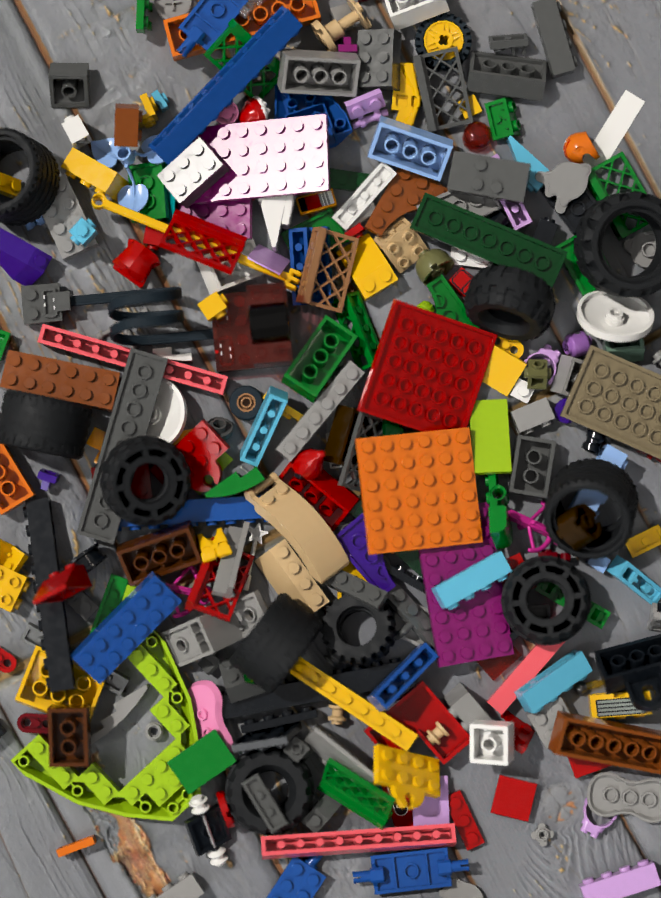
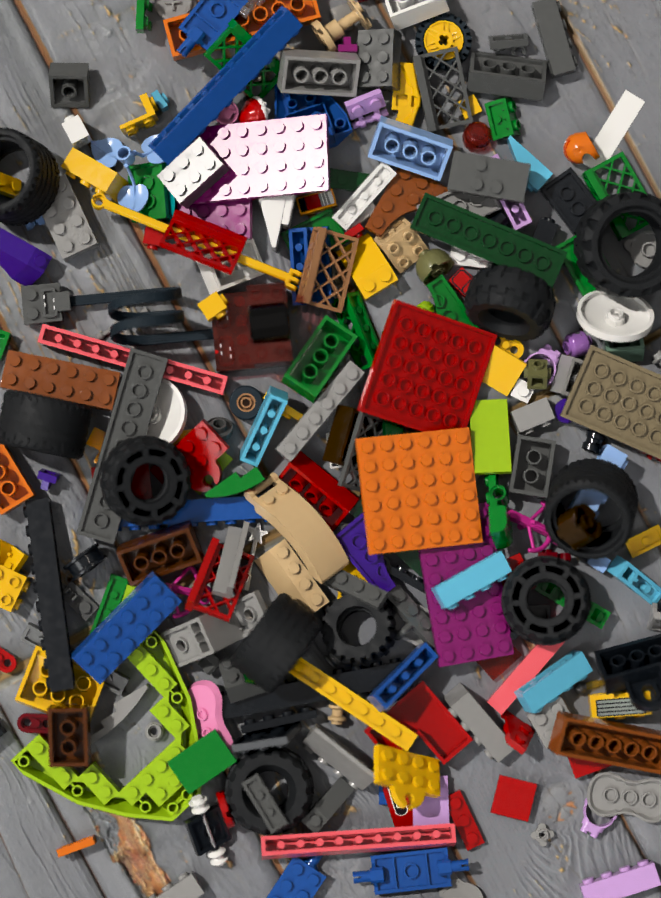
red slope [33,563,93,604] -> none
medium azure brick [69,217,98,247] -> none
red piece [112,239,161,288] -> none
dark orange brick [114,103,143,147] -> none
white slope [152,347,193,362] -> none
yellow piece [197,527,233,563] -> none
lavender window [247,244,290,275] -> none
dark grey bracket [284,737,310,763] -> none
red hat [292,448,326,480] -> none
green fence [317,758,396,830] -> none
tan wheel [426,721,450,745] -> none
white brick [470,719,514,766] -> none
light grey tile [535,161,591,214] -> none

